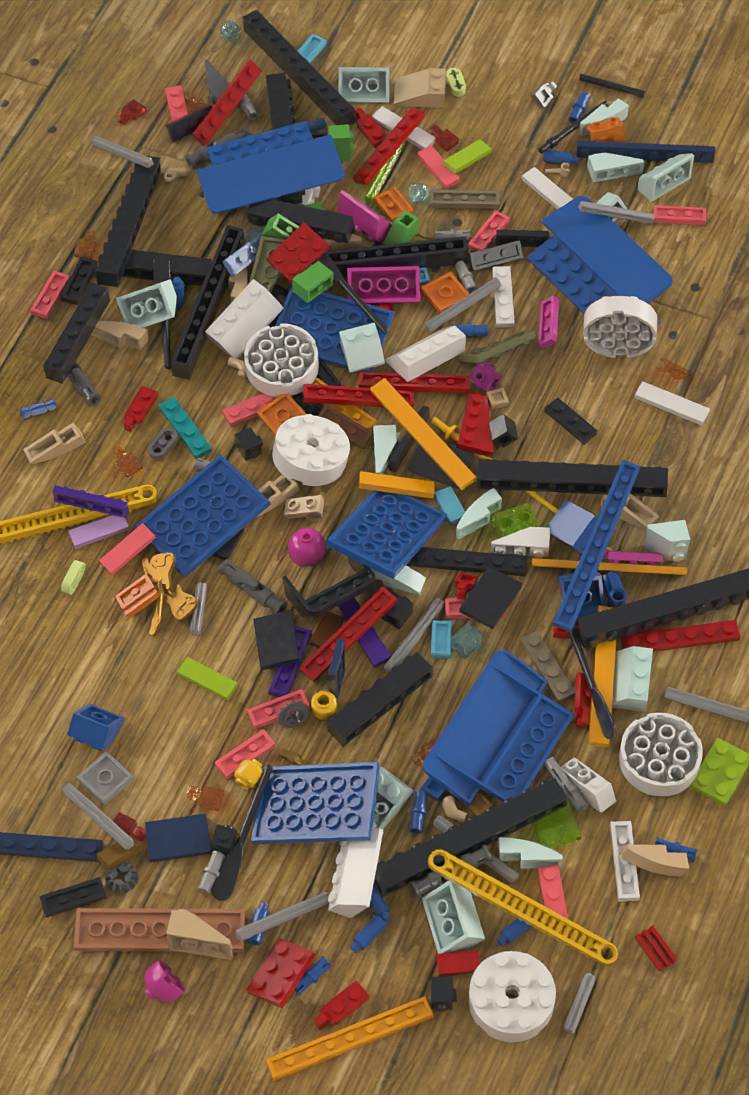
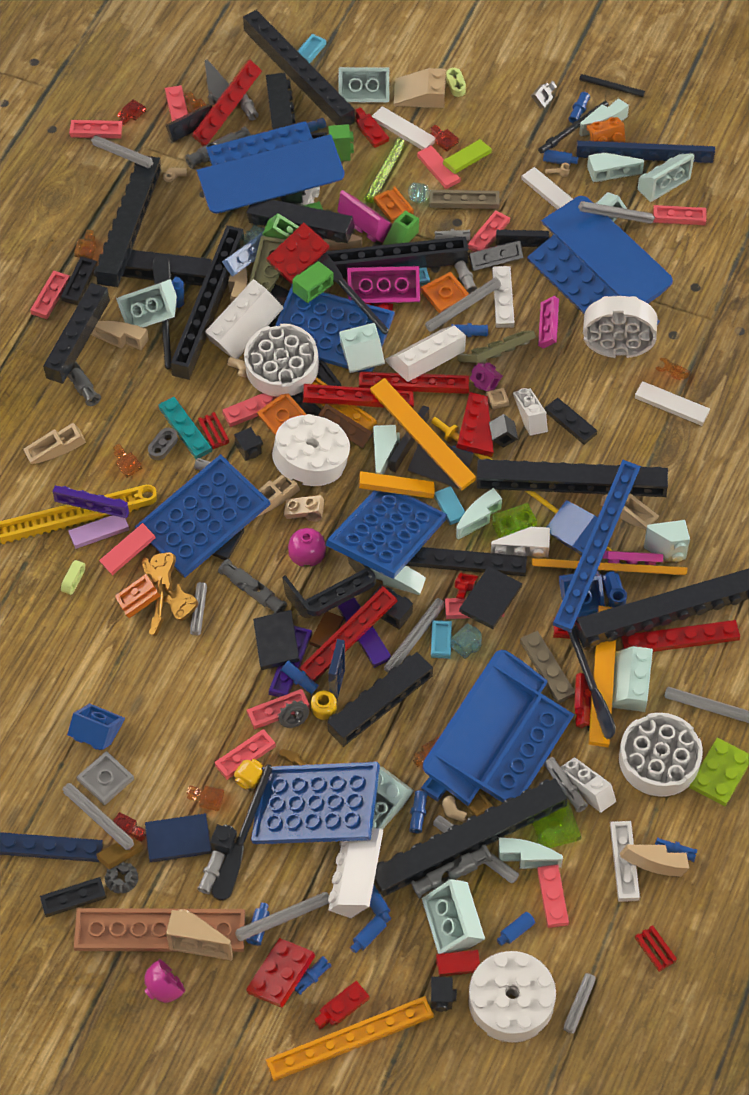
blue axle [20,399,56,419] -> none
red hinge [123,386,158,432] -> none
lime tile [177,657,238,701] -> none
clear light blue piece [220,20,241,41] -> none
red plate [352,108,426,185] -> none
yellow gear [428,850,618,965] -> none
none -> coral plate [69,120,123,139]
none -> red tile [198,412,229,450]
none -> blue pin [281,661,319,695]
none -> white slope [513,388,548,436]

